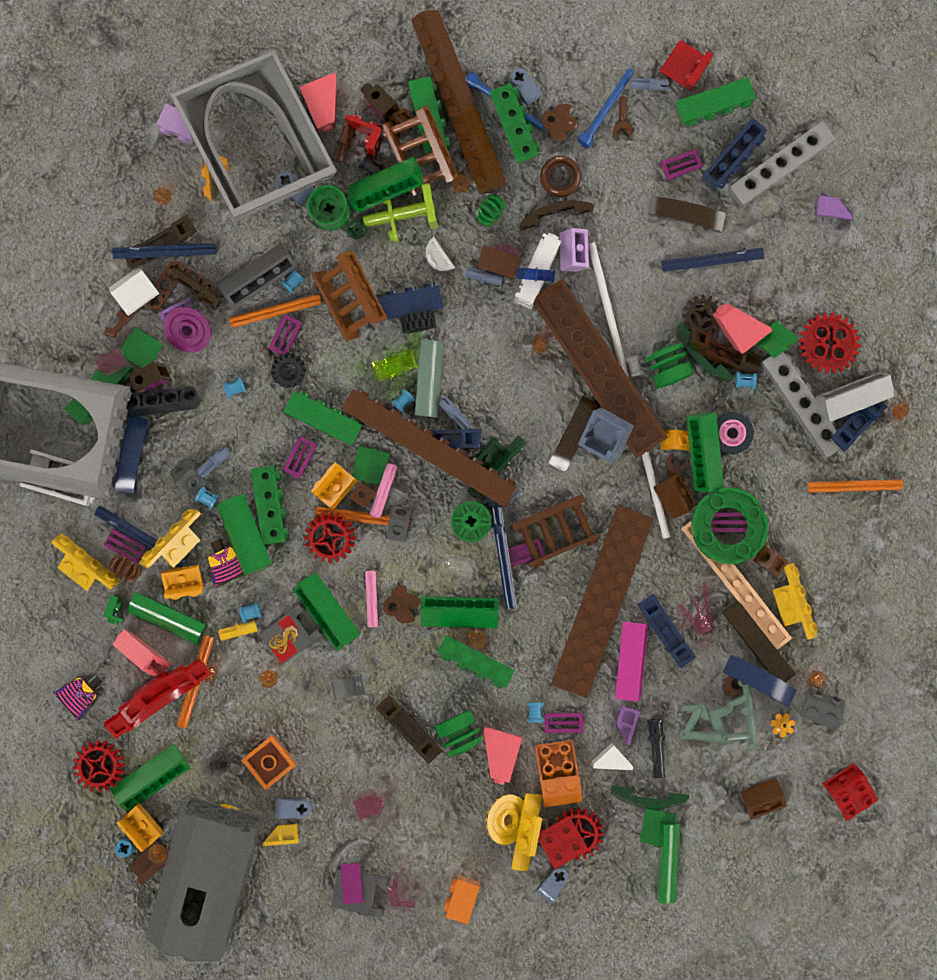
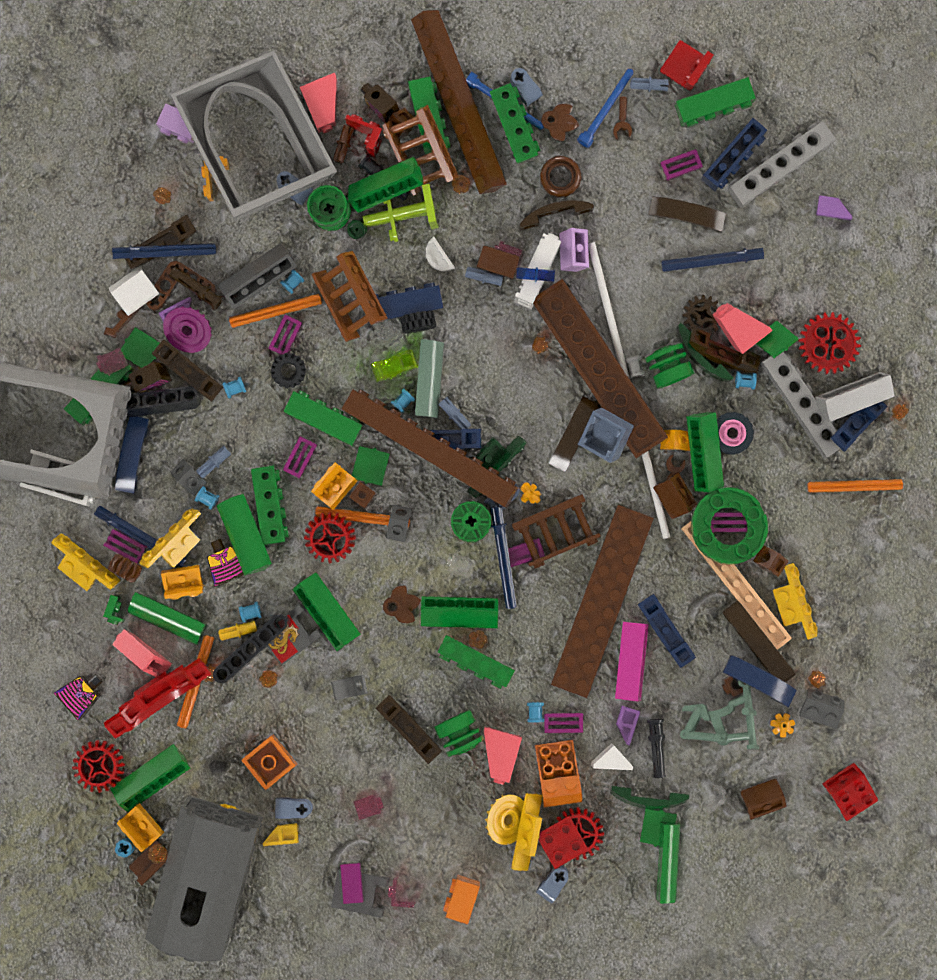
bright pink axle [365,571,378,628] -> none
bright pink axle [370,463,398,518] -> none
green gear [475,194,507,227] -> none
clear pink plant [679,585,714,634] -> none
none -> dark brown slope [152,339,224,402]
none -> black beam [213,614,290,683]
none -> light orange plant [520,482,541,504]

